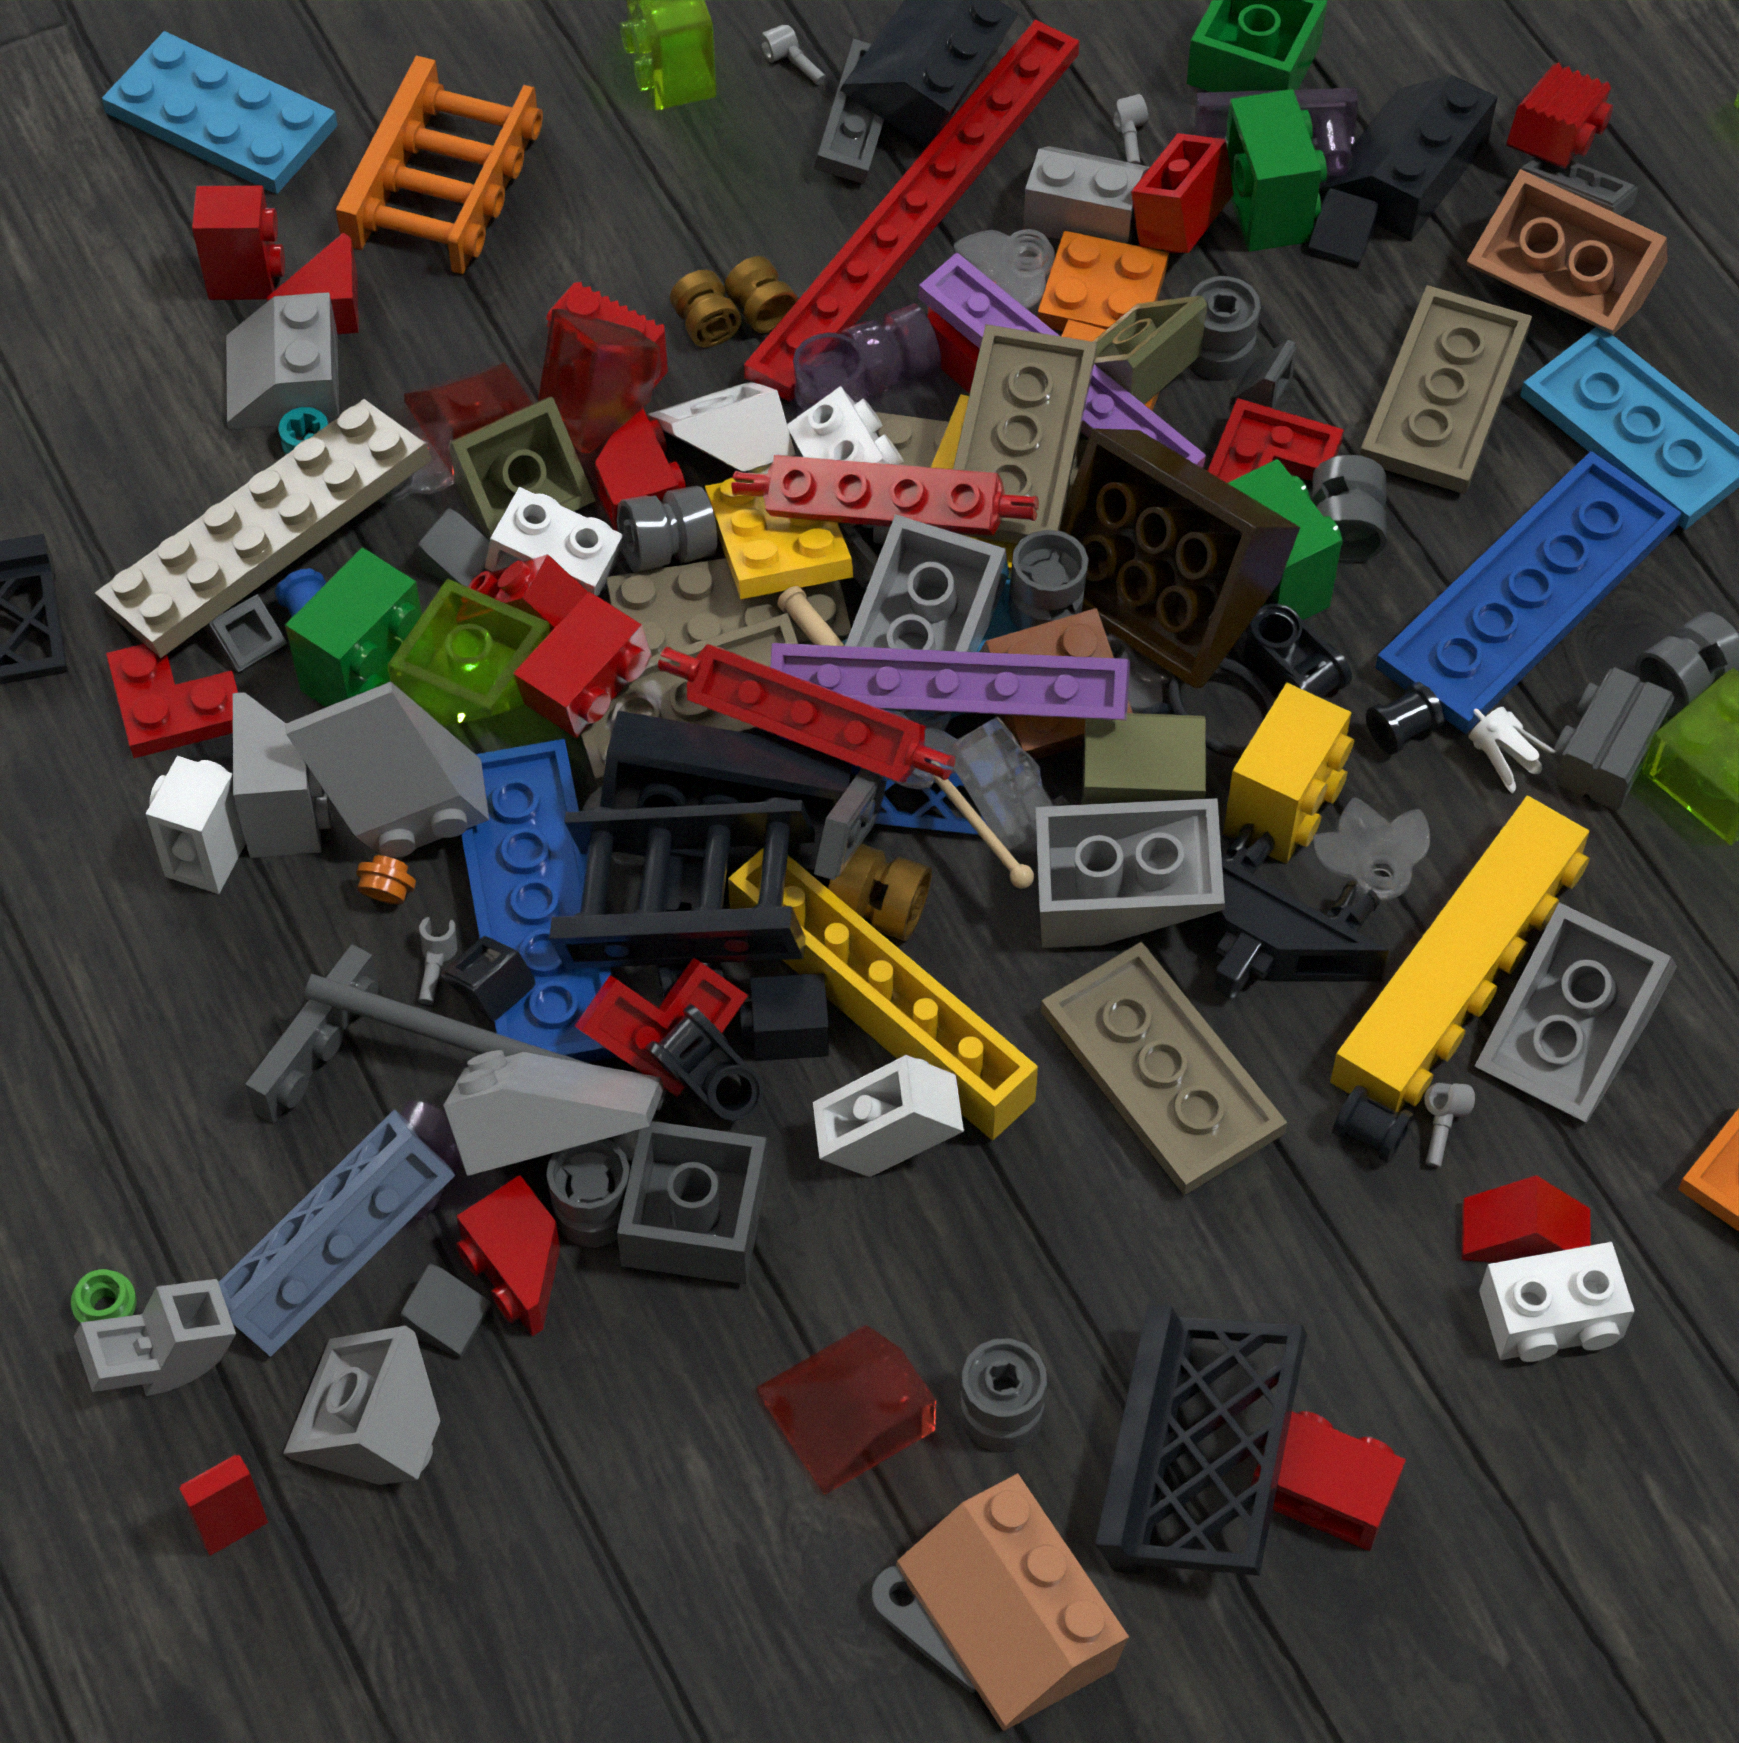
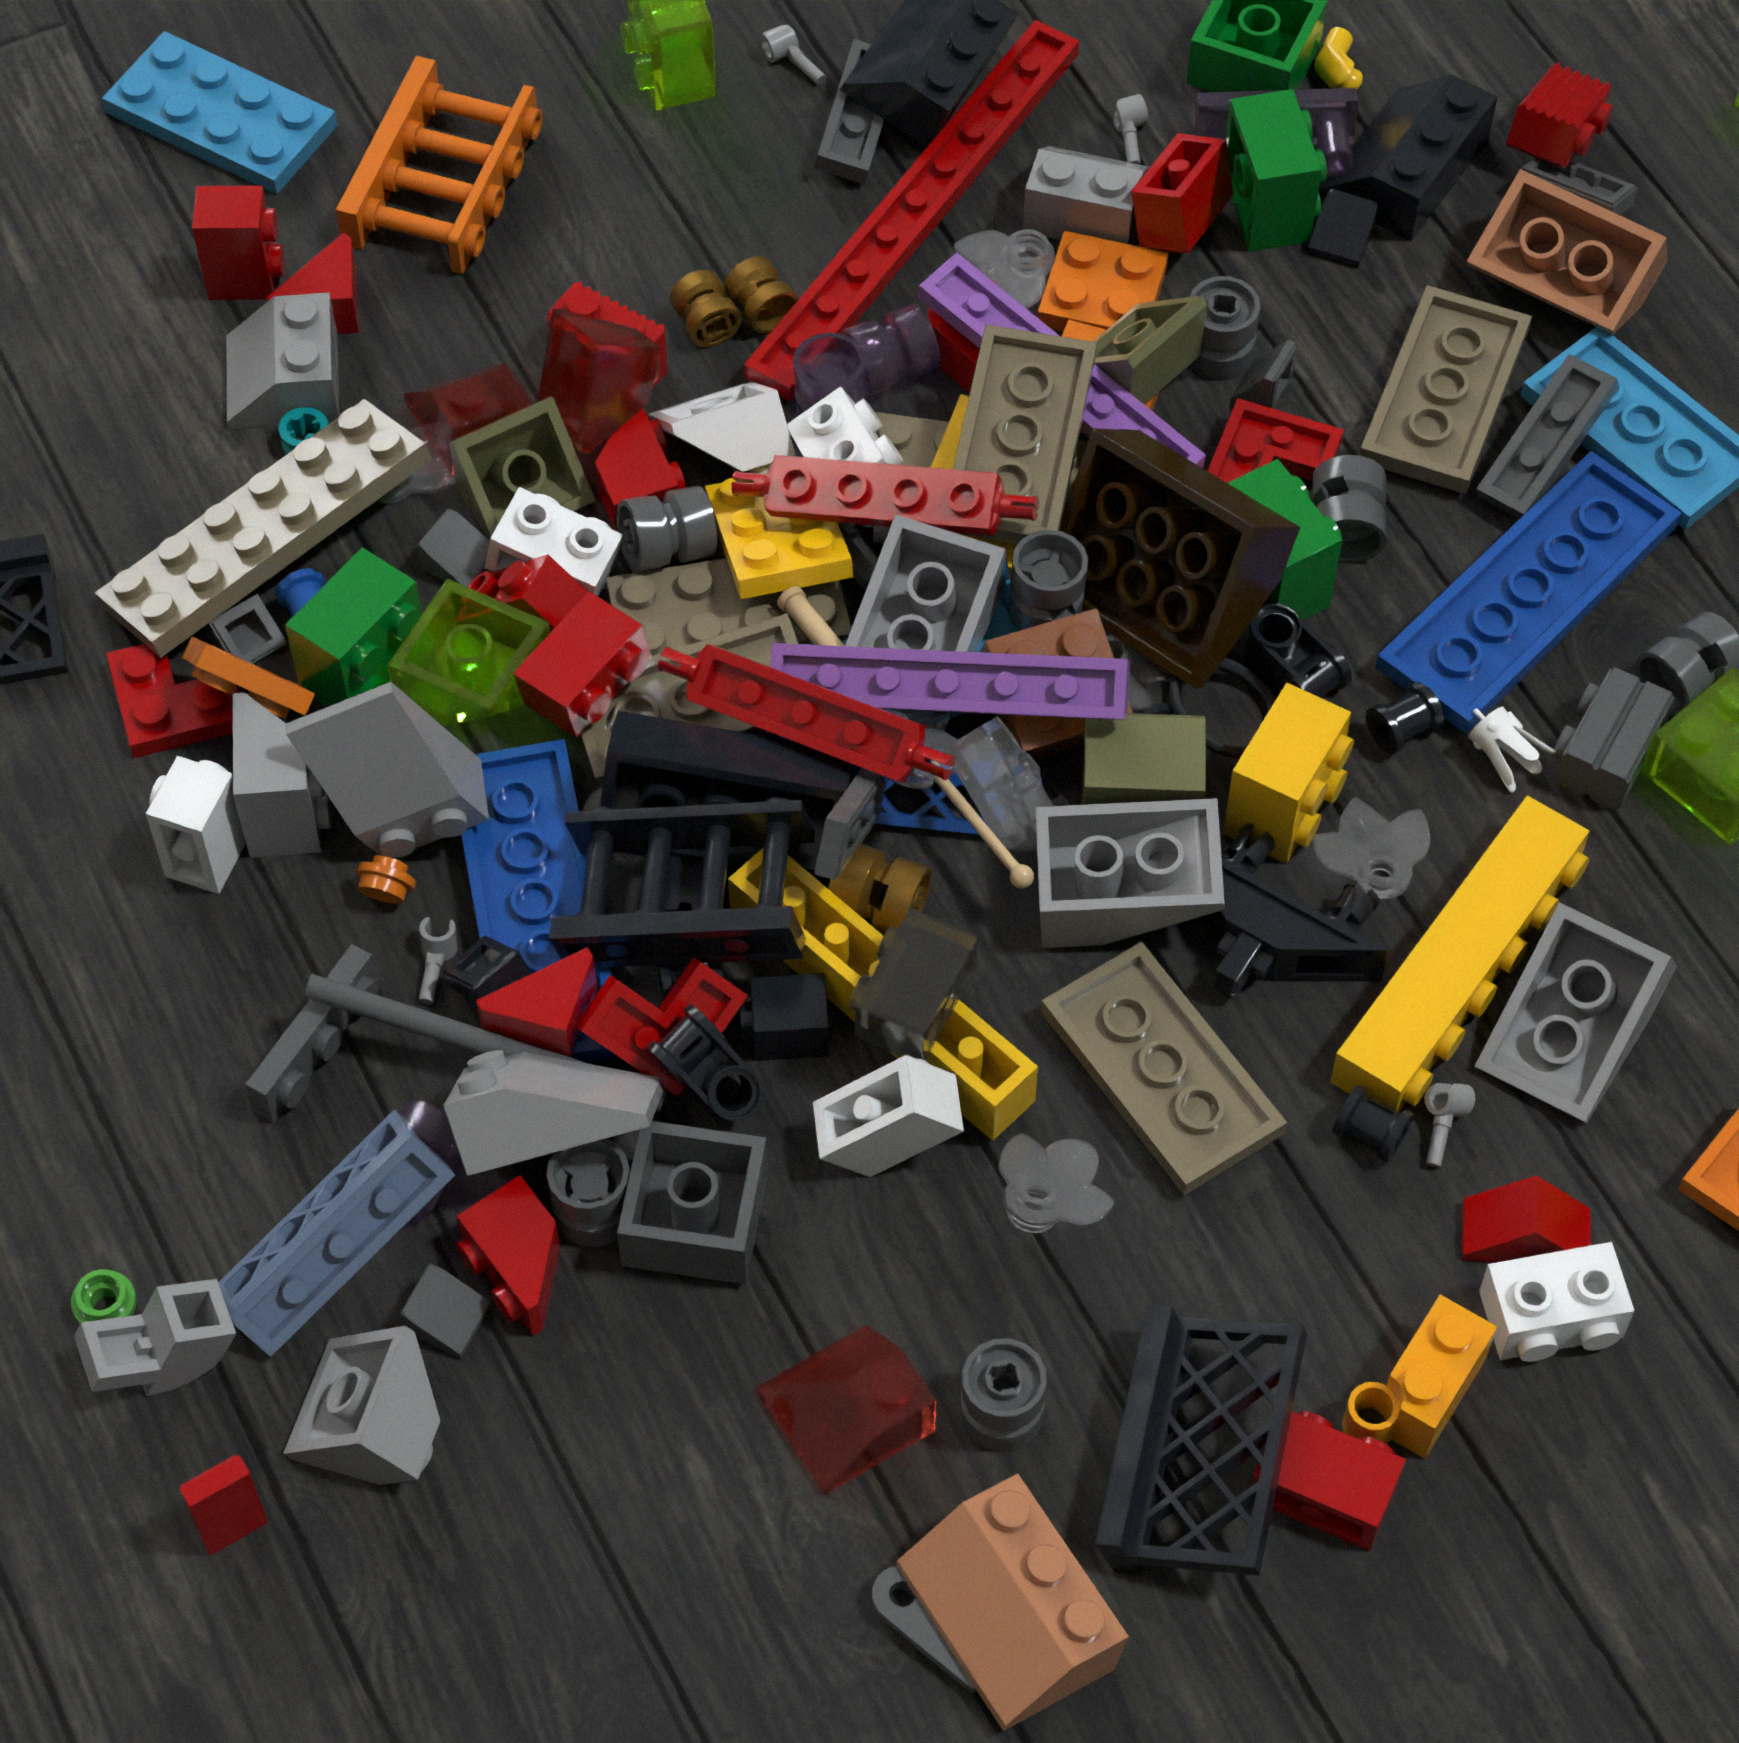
none -> orange plate [182,637,315,719]
none -> red slope [476,947,597,1057]
none -> clear smoke brick [849,908,978,1061]
none -> clear plate [998,1133,1114,1233]
none -> yellow arm [1314,27,1363,96]
none -> light orange hinge [1342,1294,1497,1459]
none -> dark grey plate [1476,354,1619,519]

